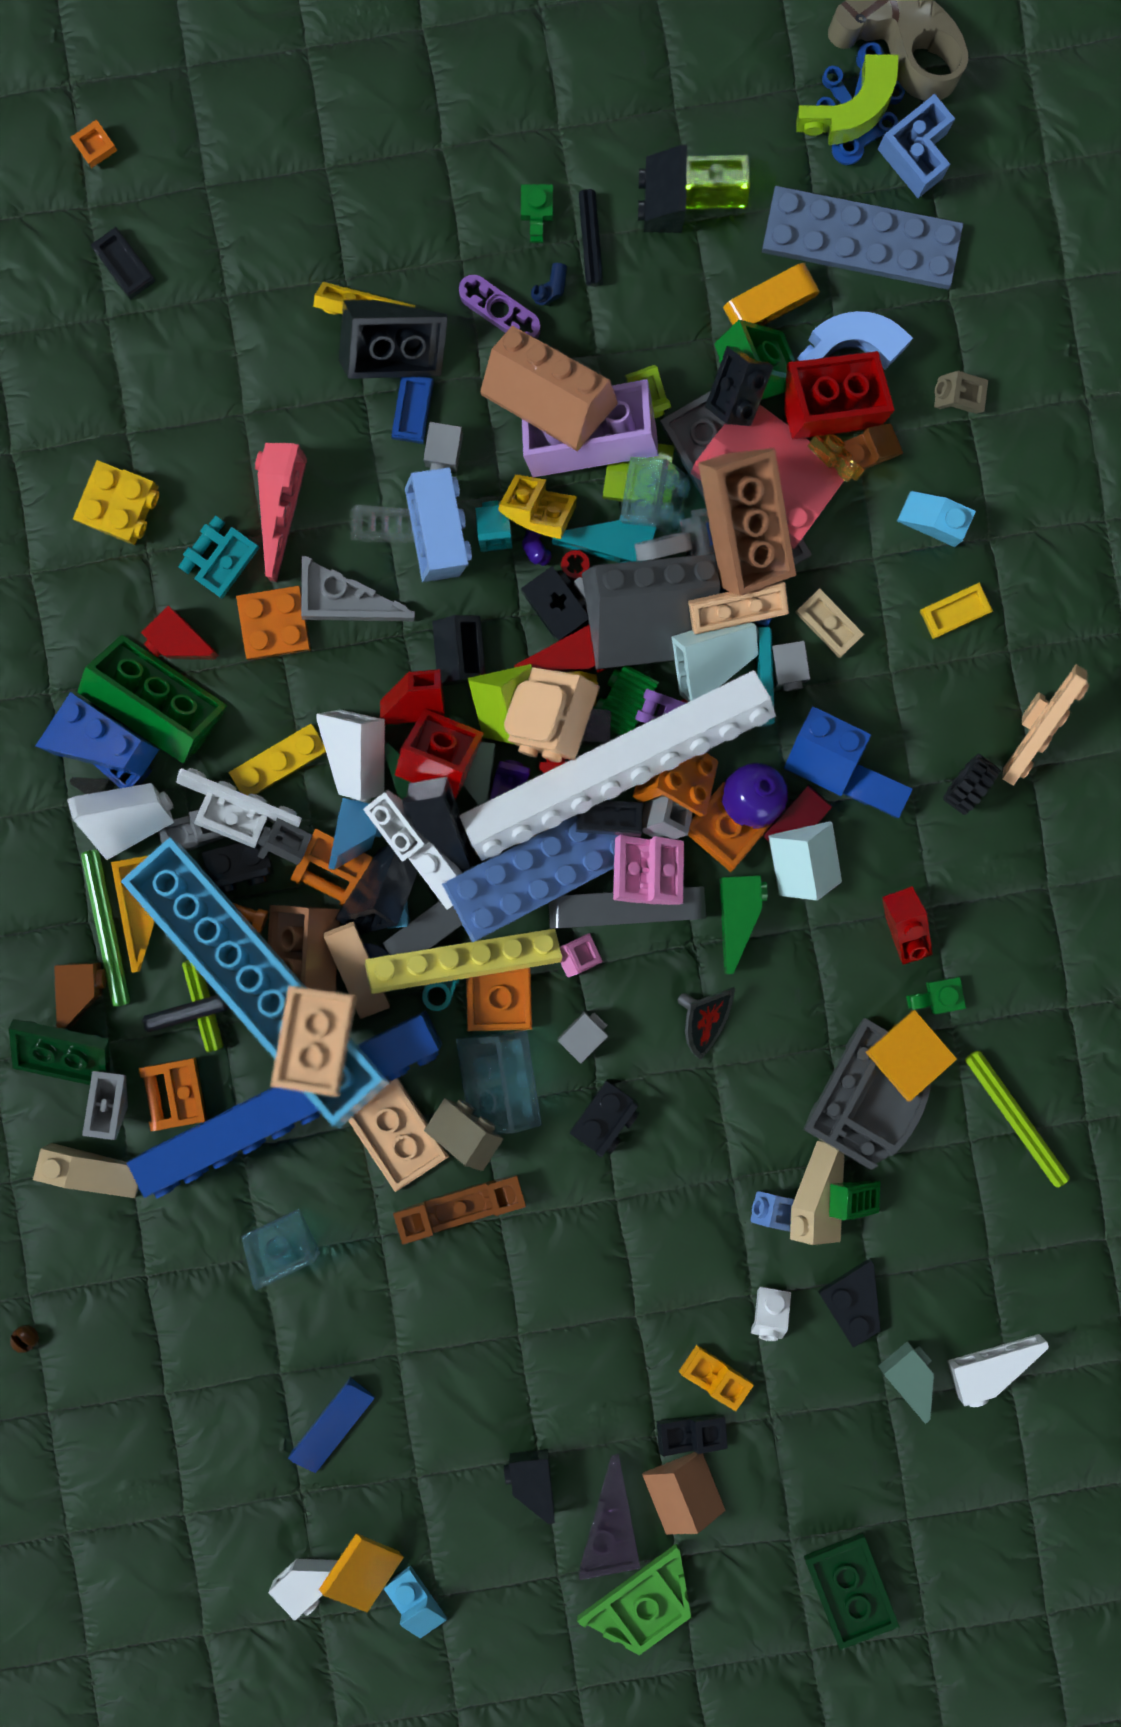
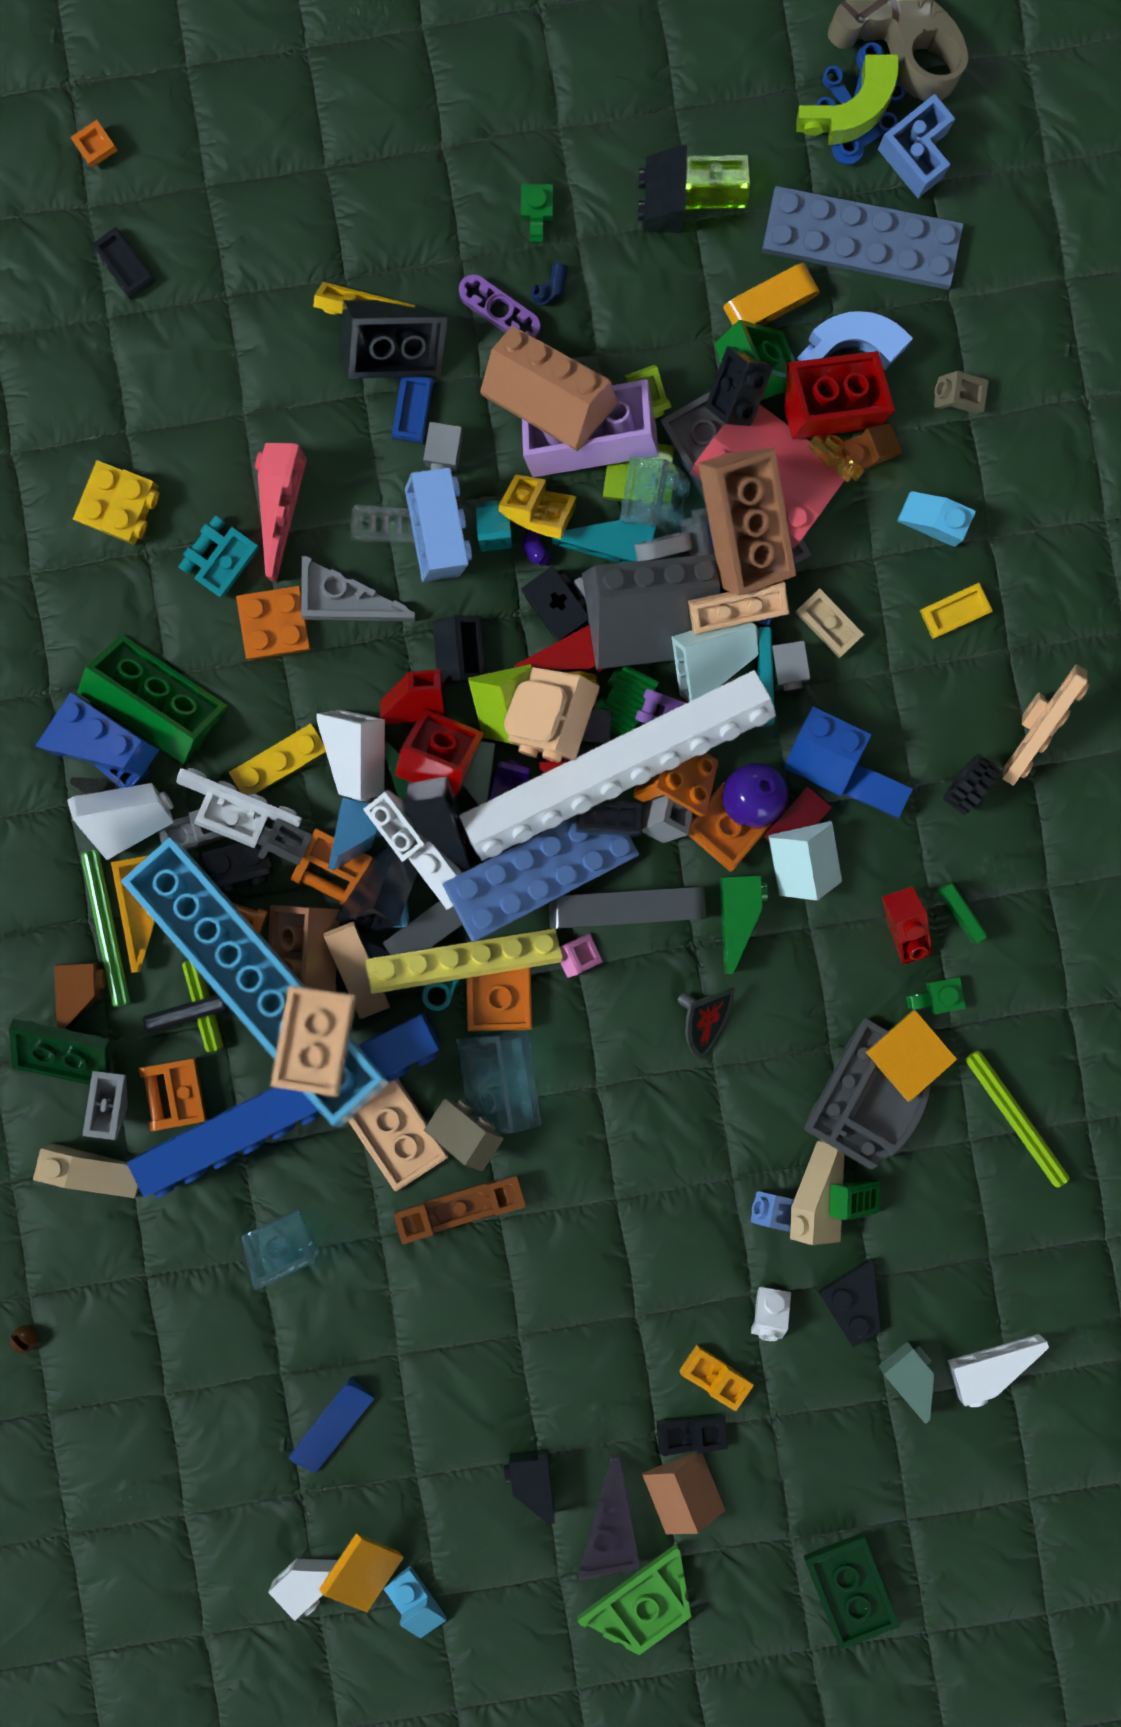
red slope [140,606,219,660] -> none
light grey brick [558,1011,608,1064] -> none
red bush [561,550,590,581] -> none
black bracket [569,1080,639,1158] -> none
black axle [579,189,603,286] -> none
bright pink slope [613,835,684,905] -> none
none -> green tile [936,883,987,944]

